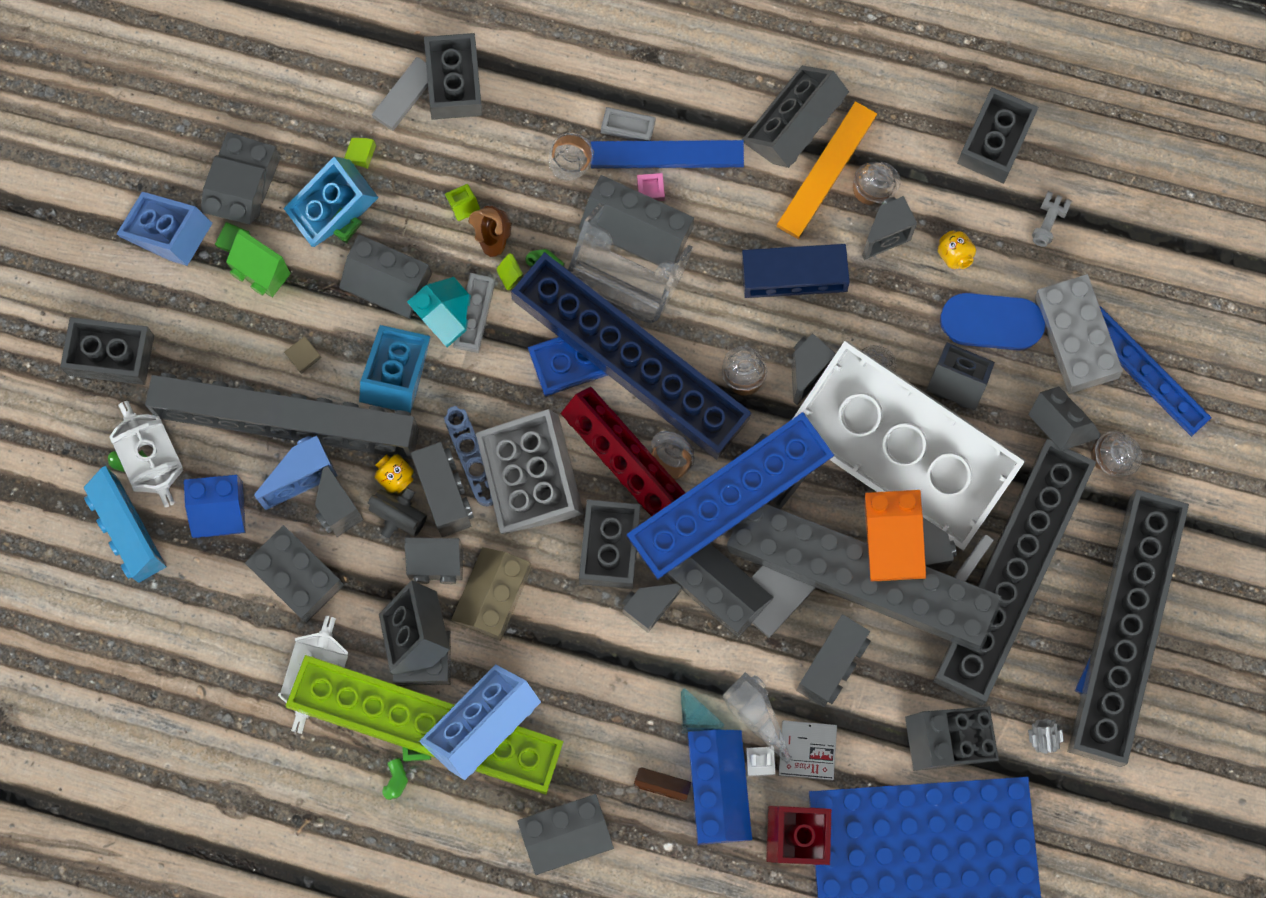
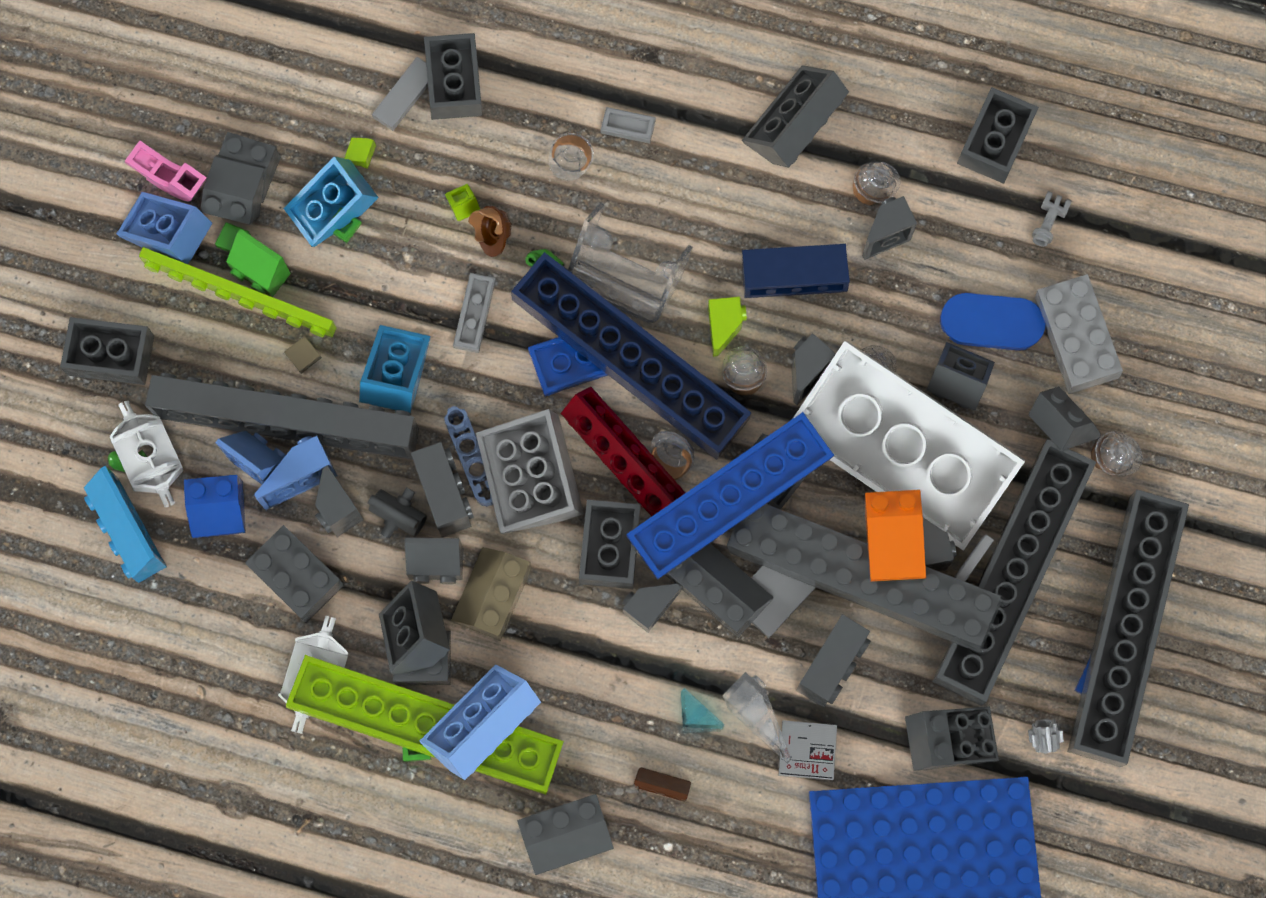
dark grey slope [339,234,432,319] -> none
yellow head [374,454,414,494] -> none
bright green arm [382,758,408,800] -> none
teal slope [407,277,471,347] -> none
lime slope [497,253,524,290] -> none
dark grey slope [579,175,694,271] -> none
blue tile [591,140,744,169] -> none
bright pink tile [637,173,665,201] -> none
blue slope [687,730,752,845] -> none
white tile [746,747,775,776] -> none
dark red slope [766,806,832,865] -> none
light orange tile [777,101,877,240] -> none
yellow head [937,230,976,269] -> none
blue tile [1100,306,1212,437] -> none
none -> bright pink arch [125,141,207,202]
none -> lime plate [139,247,337,337]
none -> medium blue slope [215,431,286,485]
none -> lime slope [708,297,747,357]

